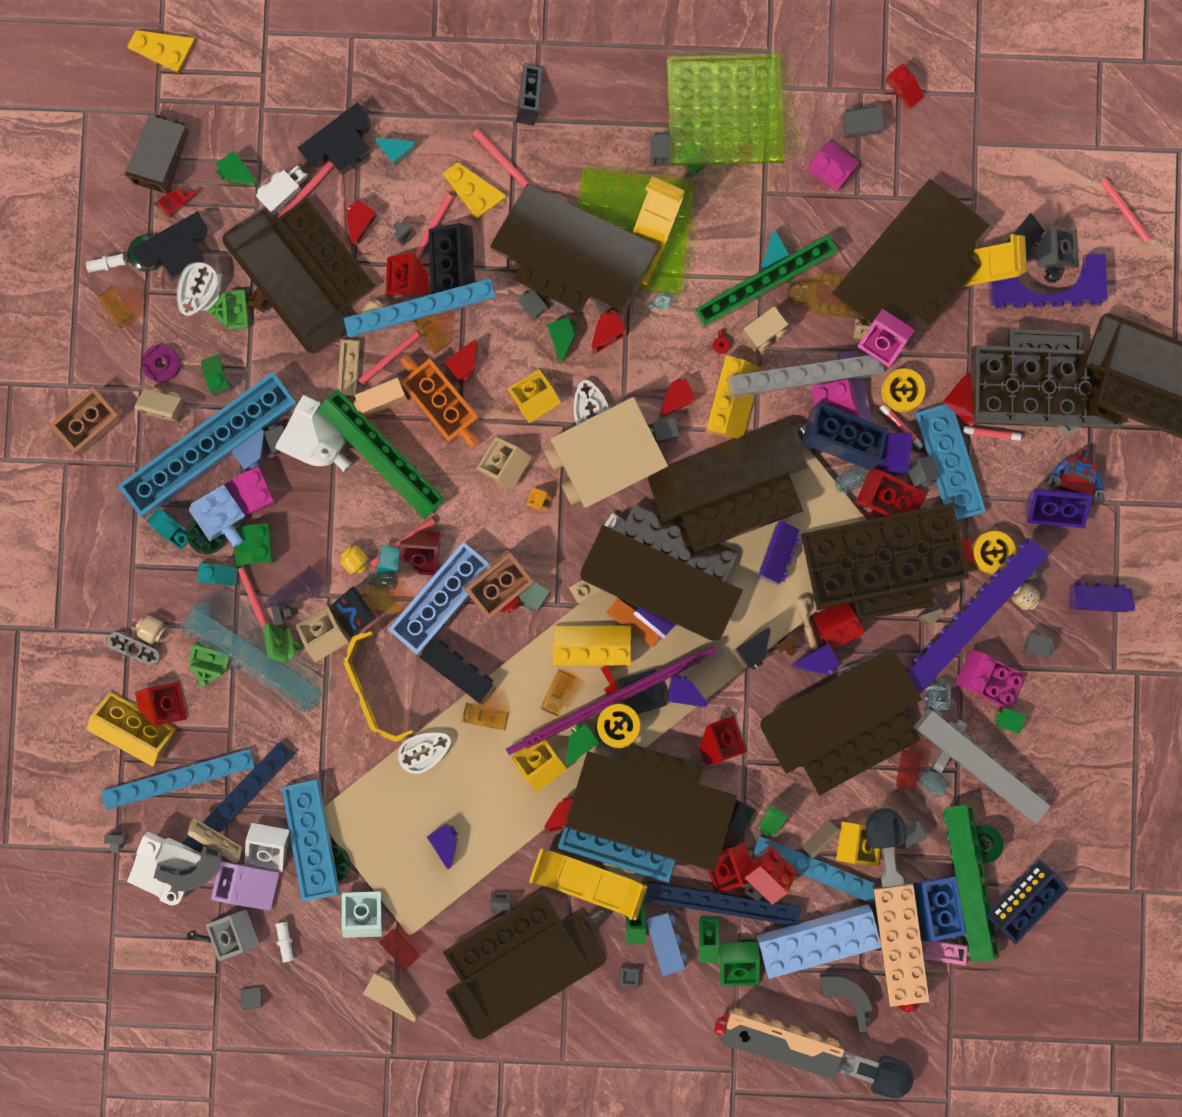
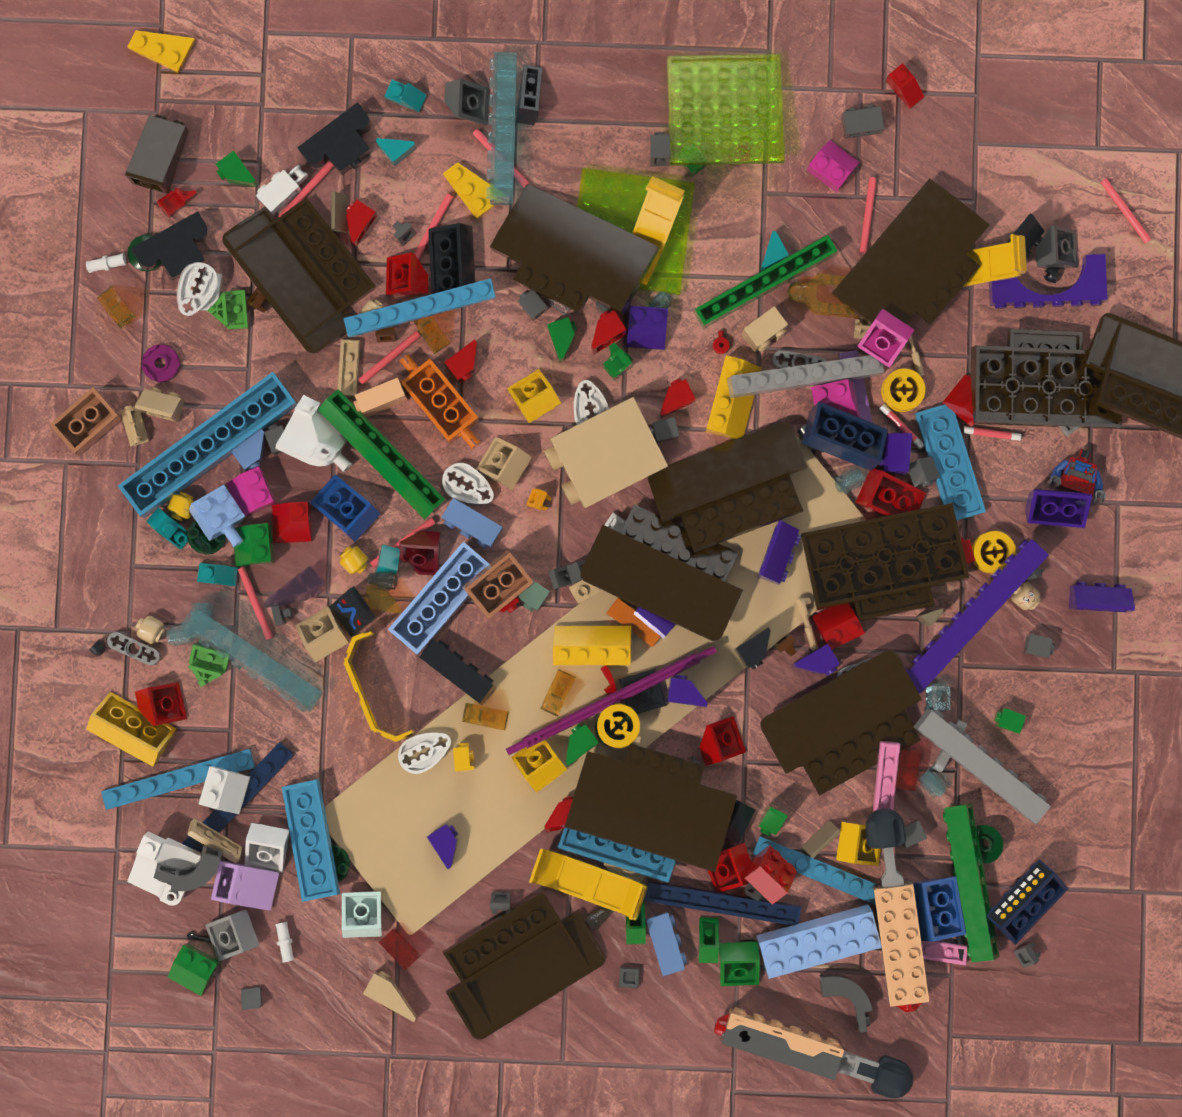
dark grey tile [104,831,128,853] -> none
green slope [201,354,232,397] -> none
bright green slope [263,623,304,663] -> none
dark pink slope [955,649,1026,710] -> none
none -> black hinge [89,639,105,656]
none -> tan hinge [120,405,149,447]
none -> clear light blue brick [166,624,197,646]
none -> yellow head [167,492,194,521]
none -> green slope [168,943,221,996]
none -> white slope [199,766,250,814]
none -> red slope [272,502,312,543]
none -> blue slope [310,474,380,542]
none -> dark tan slope [331,191,348,233]
none -> reddish brown tile [375,327,396,343]
none -> teal slope [384,79,427,113]
none -> medium blue brick [441,498,503,549]
none -> white piece [442,463,494,505]
none -> dark grey slope [444,79,489,125]
none -> yellow brick [453,743,475,771]
none -> clear light blue brick [486,52,517,205]
none -> dark grey slope [548,560,586,589]
none -> green brick [602,342,633,381]
none -> dark purple slope [627,306,668,350]
none -> light grey beam [772,350,827,369]
none -> coral bar [860,177,877,253]
none -> bright pink tile [873,741,900,812]
none -> tan piece [907,324,925,376]
none -> dark grey tile [1013,943,1041,968]

